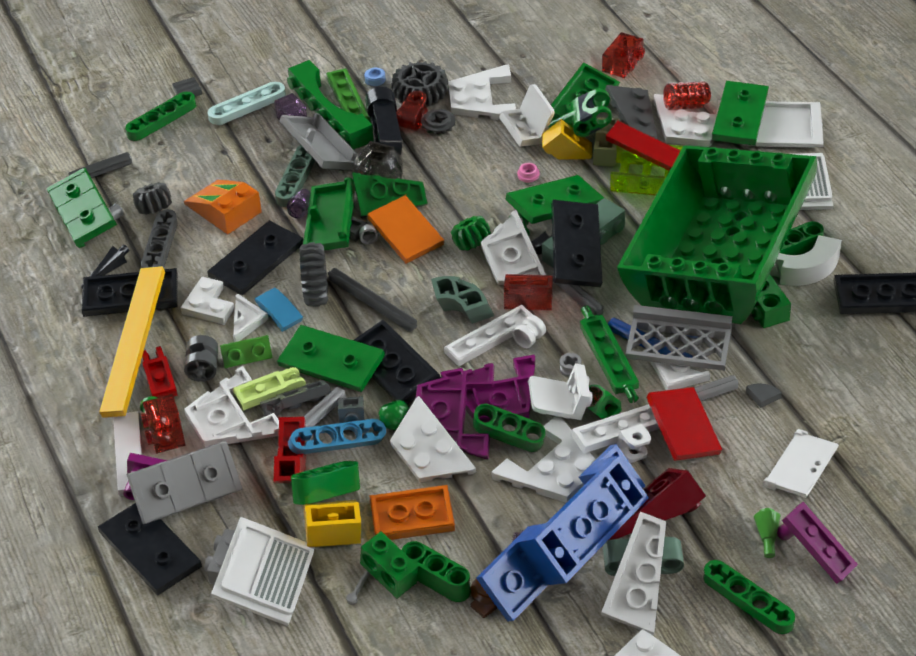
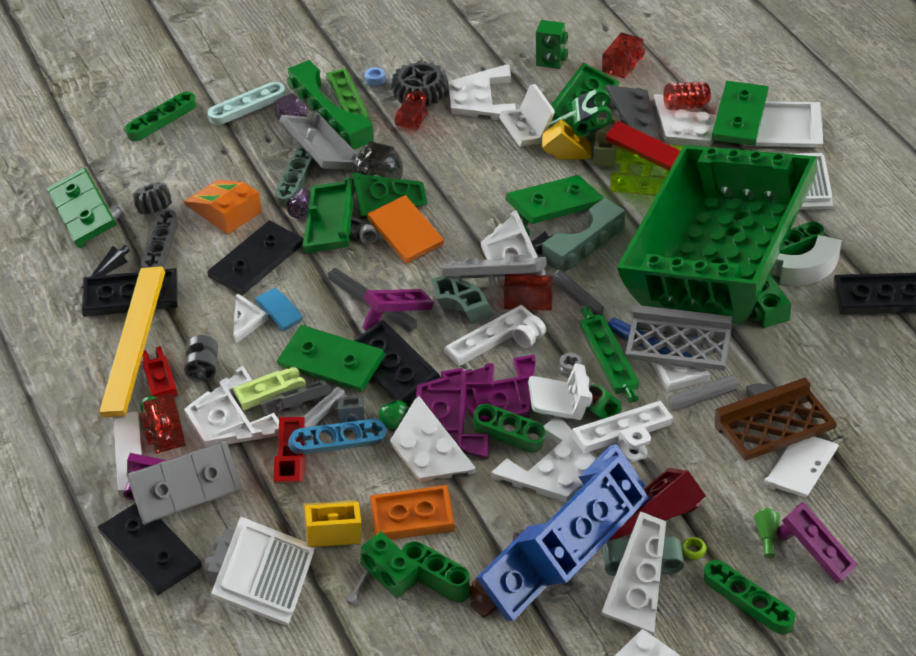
dark grey axle [68,152,132,178] -> none
dark grey piece [172,77,202,96] -> none
white plate [181,277,235,325] -> none
bright green hinge [220,335,273,368] -> none
green beam [291,461,360,505] -> none
dark grey gear [299,242,328,307] -> none
black beam [365,86,402,155] -> none
dark grey gear [421,109,455,135] -> none
green gear [451,216,491,251] -> none
bright pink plate [517,163,540,183] -> none
black plate [551,200,603,288] -> none
red tile [646,387,722,461] -> none
none -> magenta piece [362,289,434,331]
none -> light grey container [442,255,547,285]
none -> green brick [536,20,568,69]
none -> lime piece [682,537,707,560]
none -> reddish brown fence [715,377,837,461]

